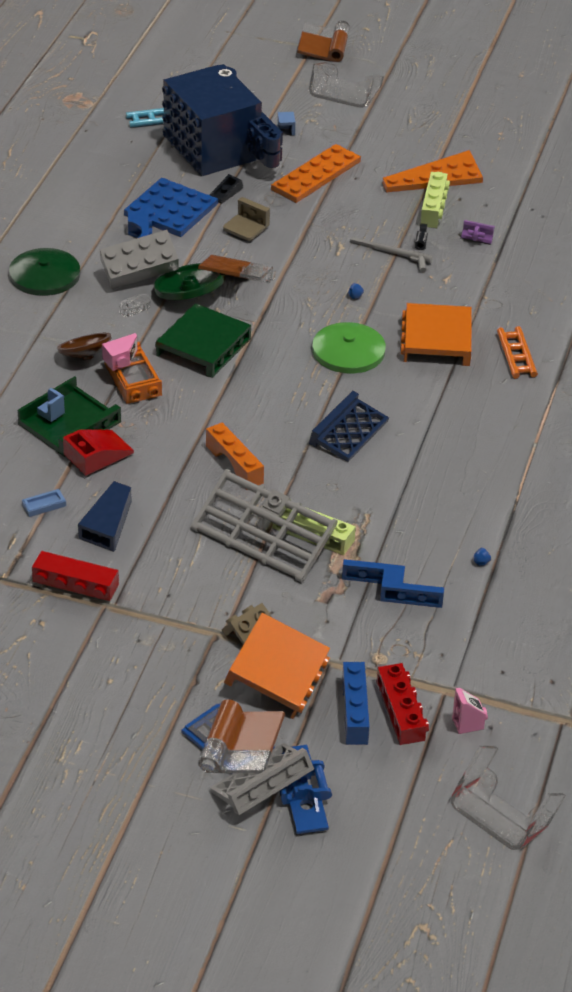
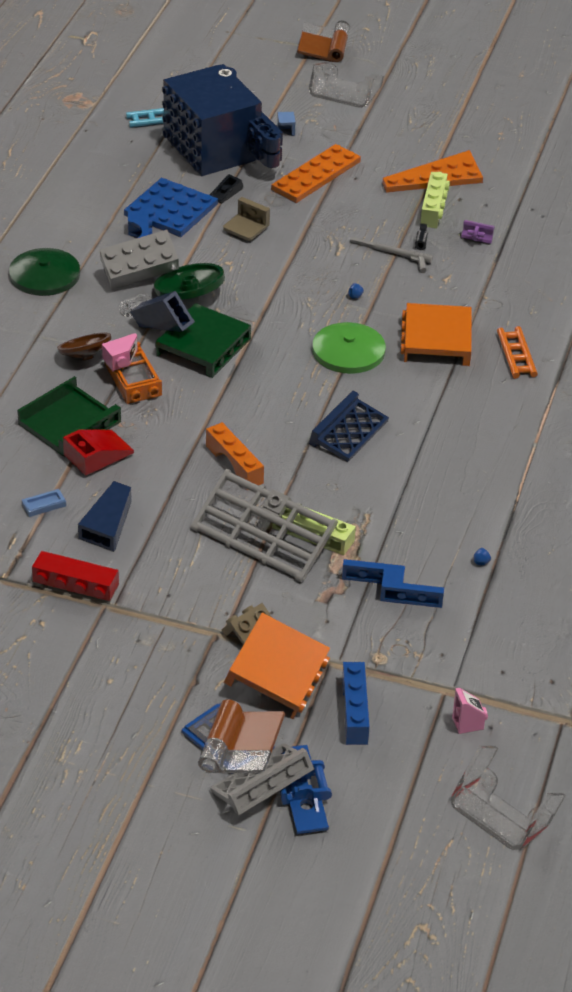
medium blue panel [37,388,65,422] -> none
door [198,255,276,283] -> none
red brick [376,663,429,745] -> none
none -> dark blue slope [130,291,195,332]

